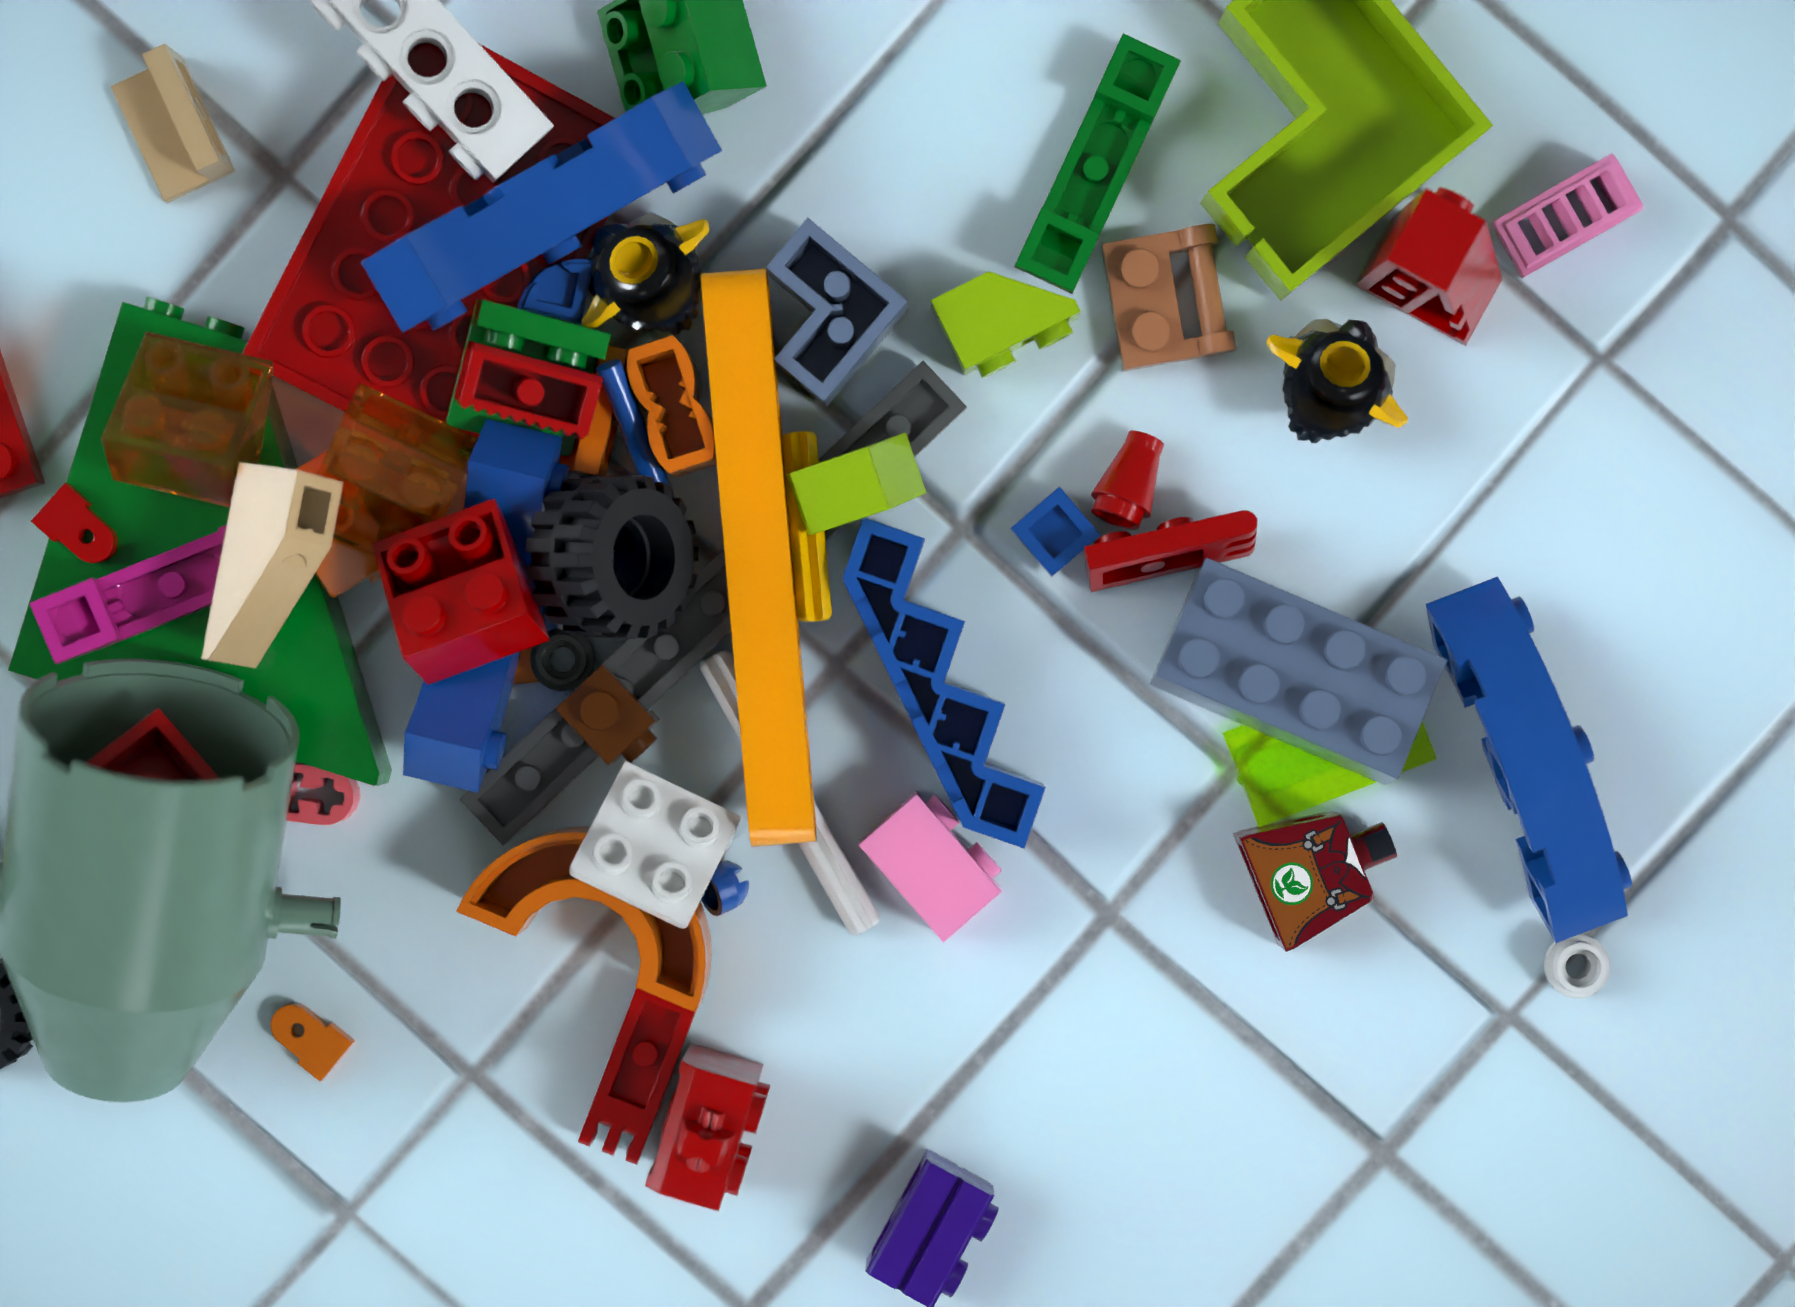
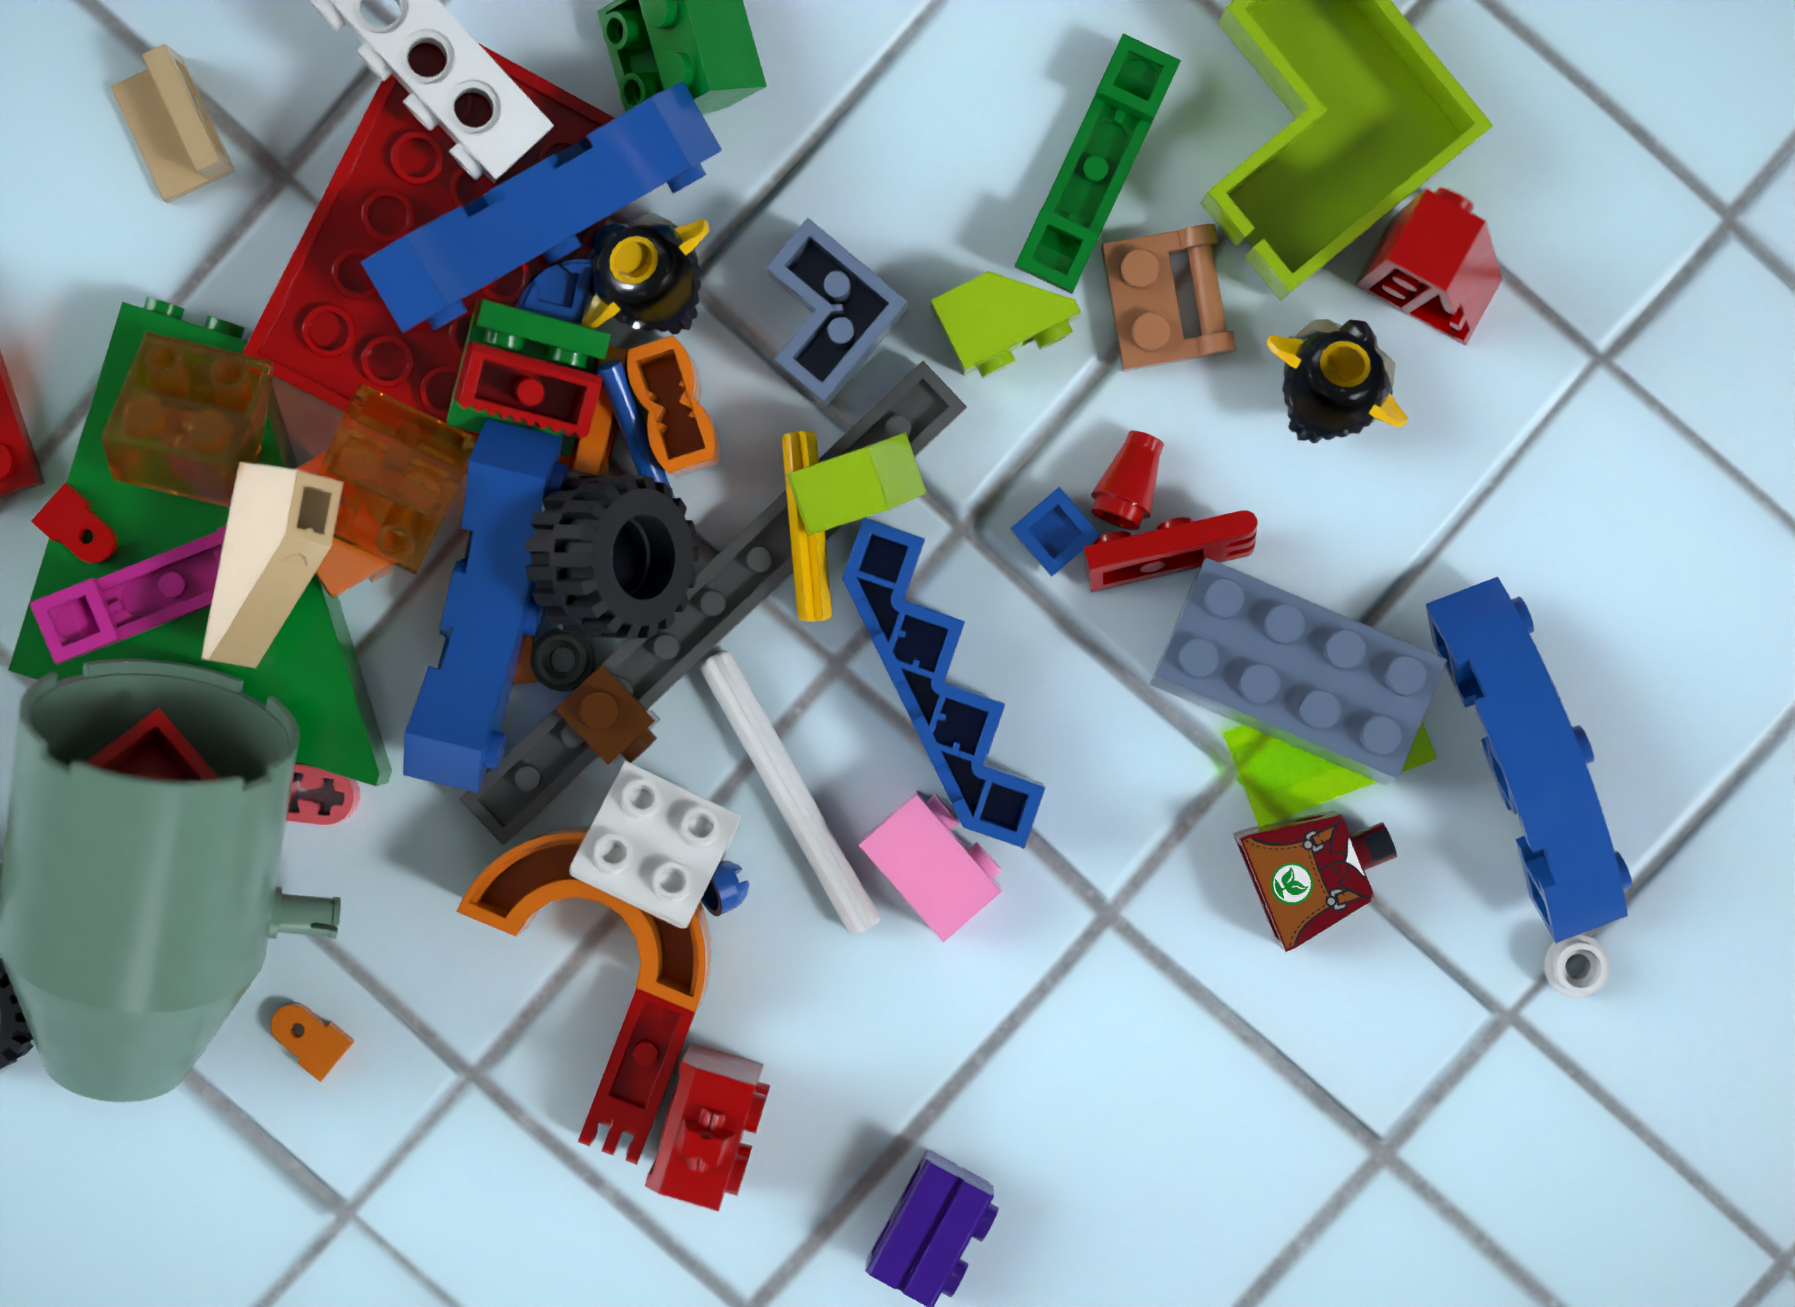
red slope [372,499,550,685] -> none
light orange beam [701,268,817,847] -> none
bright pink slope [1491,154,1643,278] -> none

